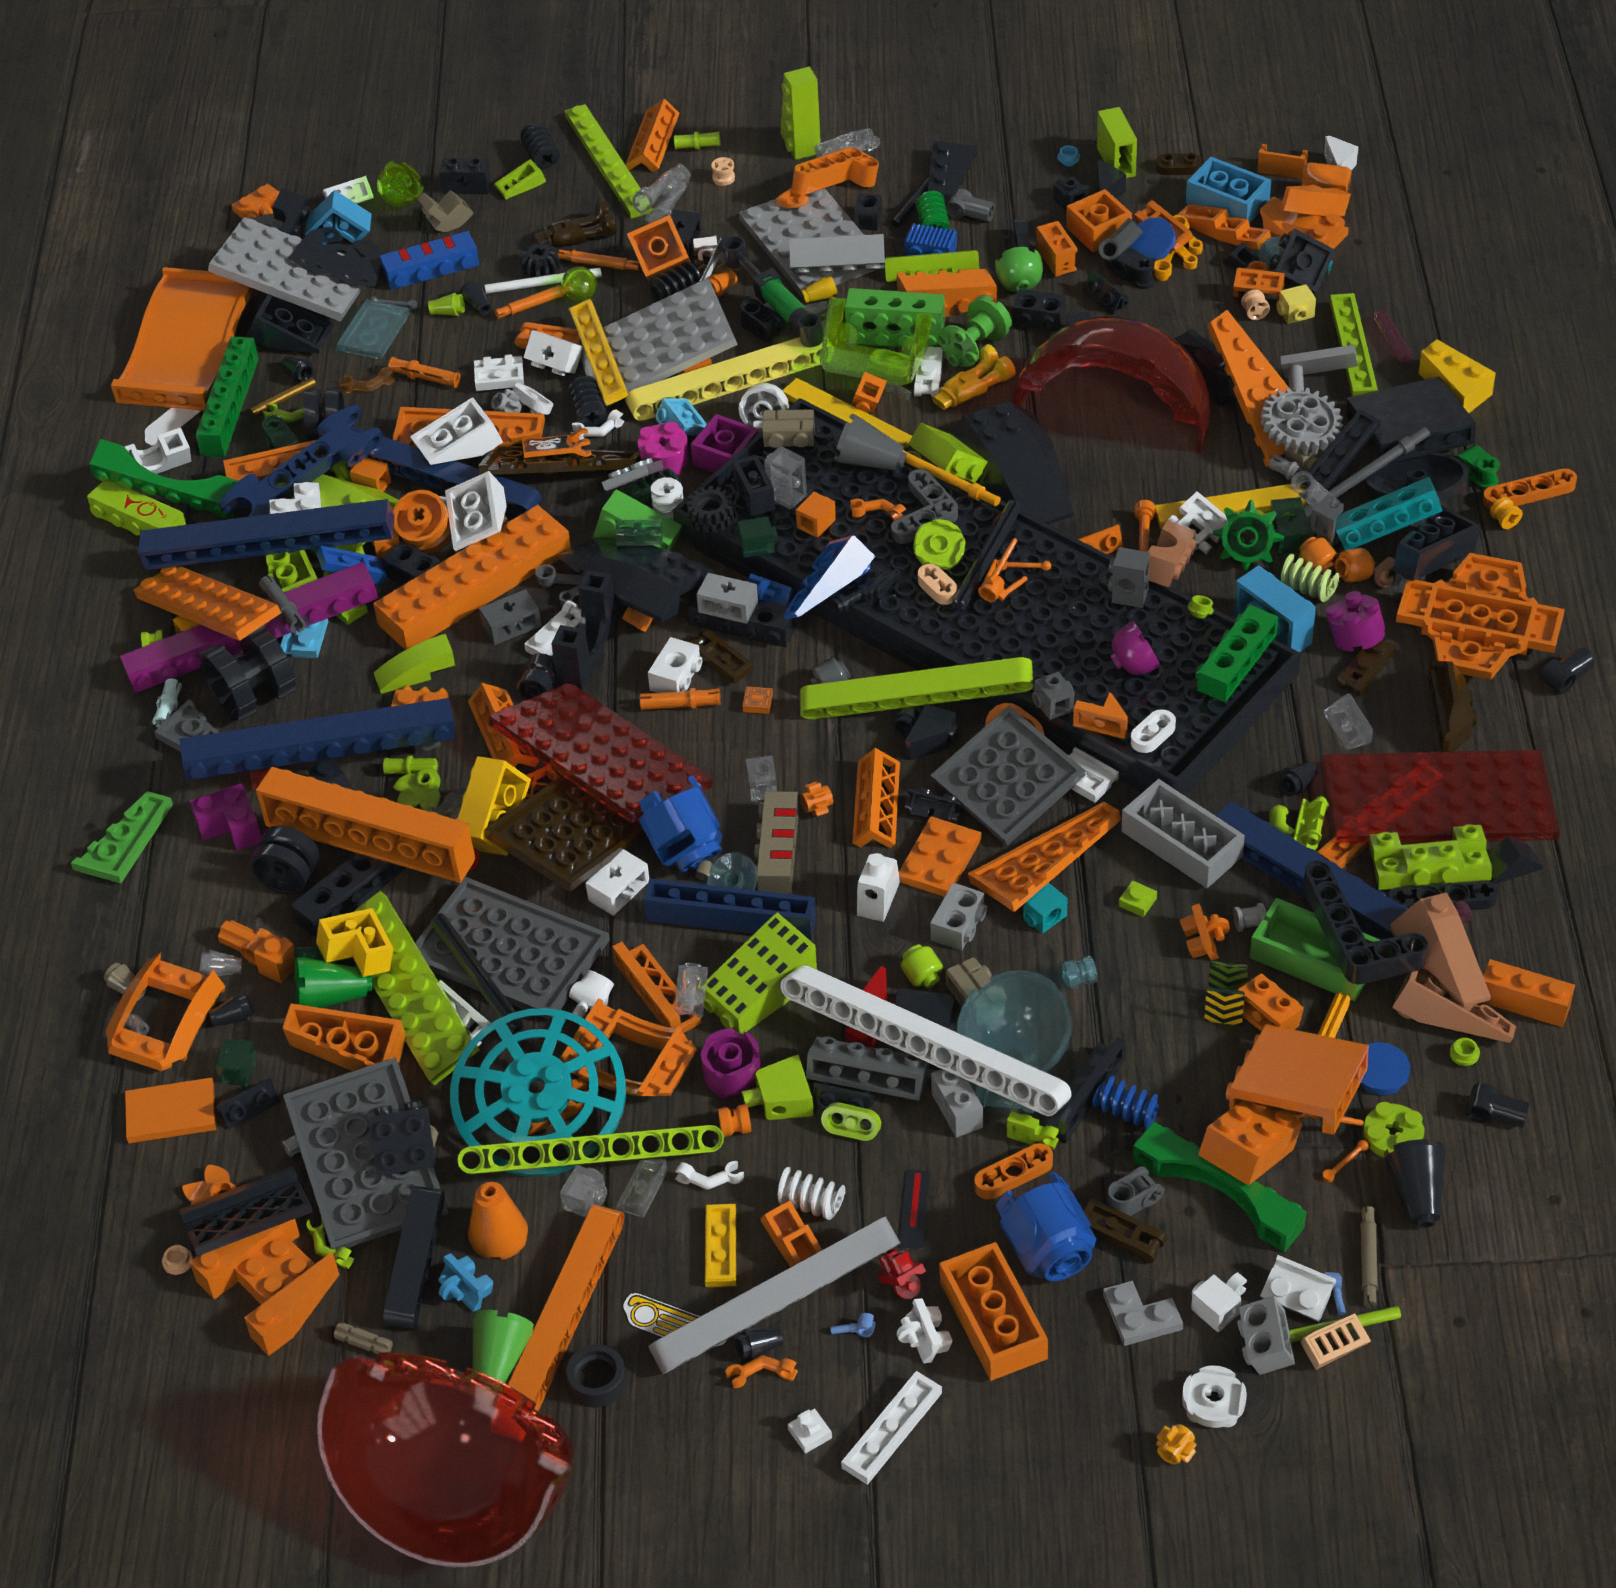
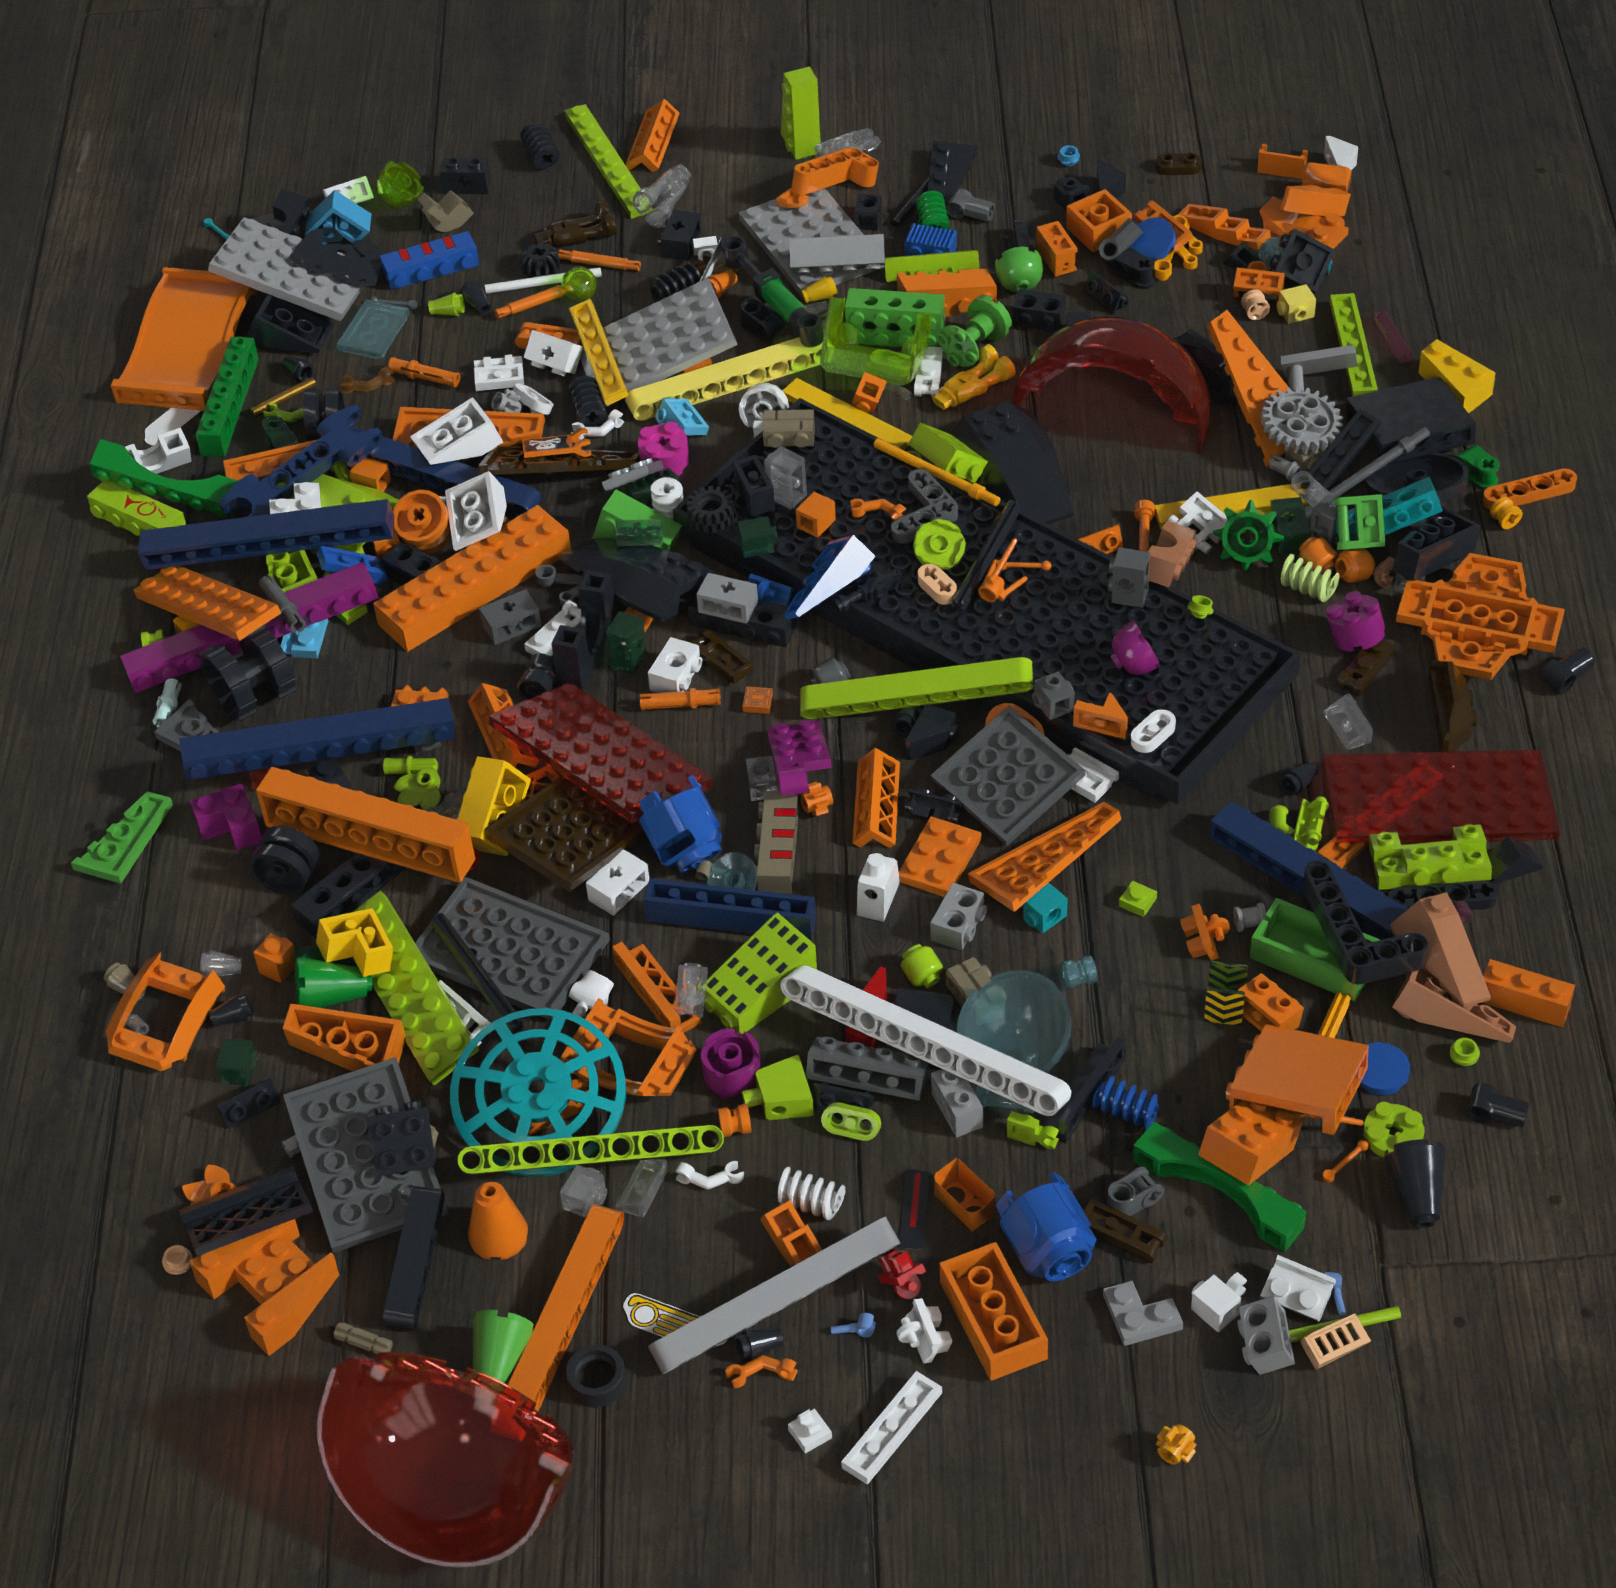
orange tile [125,1078,216,1144] -> none
orange piece [218,920,270,965] -> none
orange plate [231,183,279,219] -> none
lime arm [306,1217,354,1269] -> none
lime slope [374,634,455,694] -> none
dark azure hips [438,1253,493,1312] -> none
lime slope [494,159,546,199] -> none
orange brick [627,215,691,281] -> none
lime pin [674,131,721,150] -> none
magenta brick [691,414,759,473] -> none
yellow tile [705,1204,736,1287] -> none
light nougat wheel [711,157,735,186] -> none
dark grey cone [834,414,907,470] -> none
orange beam [974,1143,1053,1199] -> none
lime brick [1097,107,1137,178] -> none
light grey brick [1122,779,1245,888] -> none
white plate [1182,1366,1247,1428] -> none
dark azure brick [1186,157,1271,223] -> none
green brick [1195,605,1278,703] -> none
dark azure brick [1234,565,1316,652] -> none
dark tan piece [1360,1206,1378,1308] -> none
none -> teal hinge [204,218,230,240]
none -> clear green brick [606,611,647,675]
none -> magenta hinge [766,720,832,797]
none -> orange piece [934,1158,995,1232]
none -> bright green plate [1334,494,1385,550]

